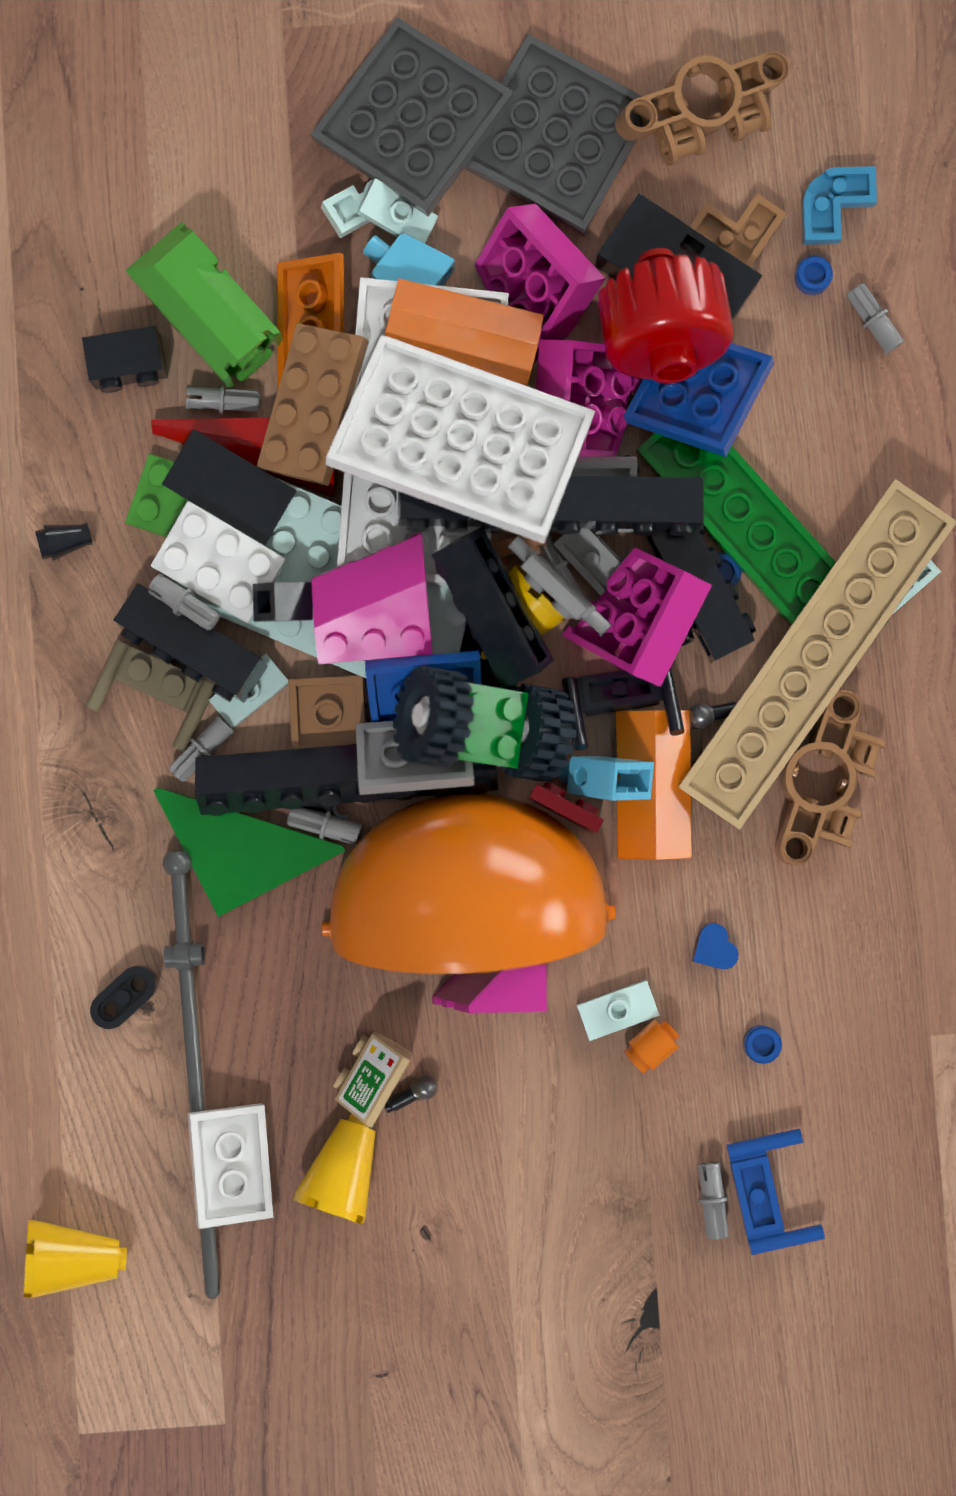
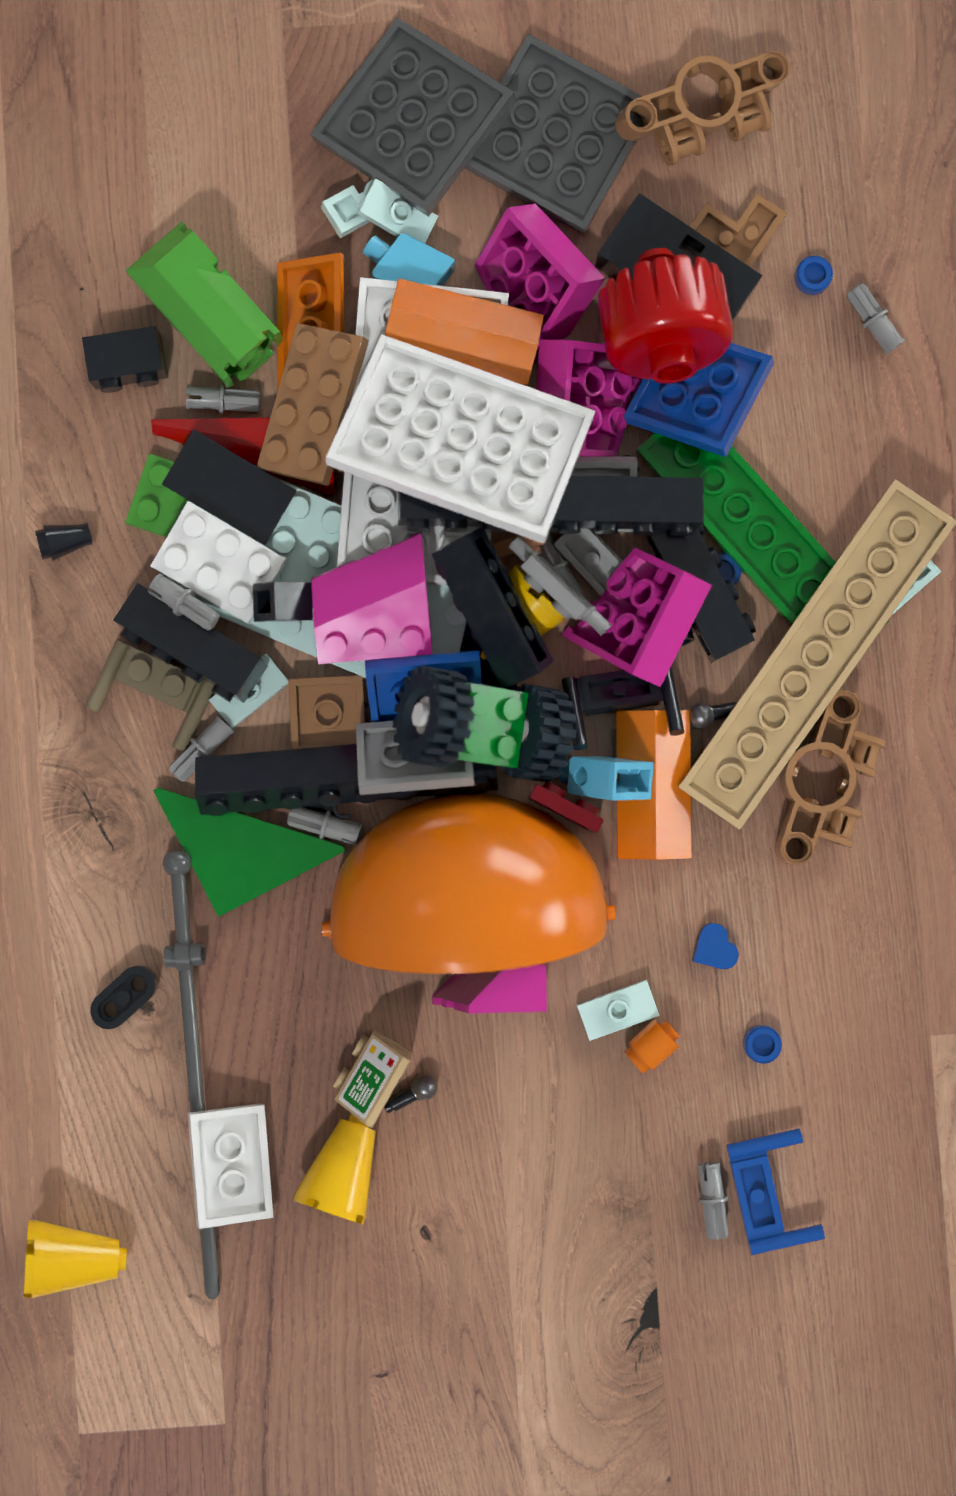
dark azure plate [801,166,877,245] -> none

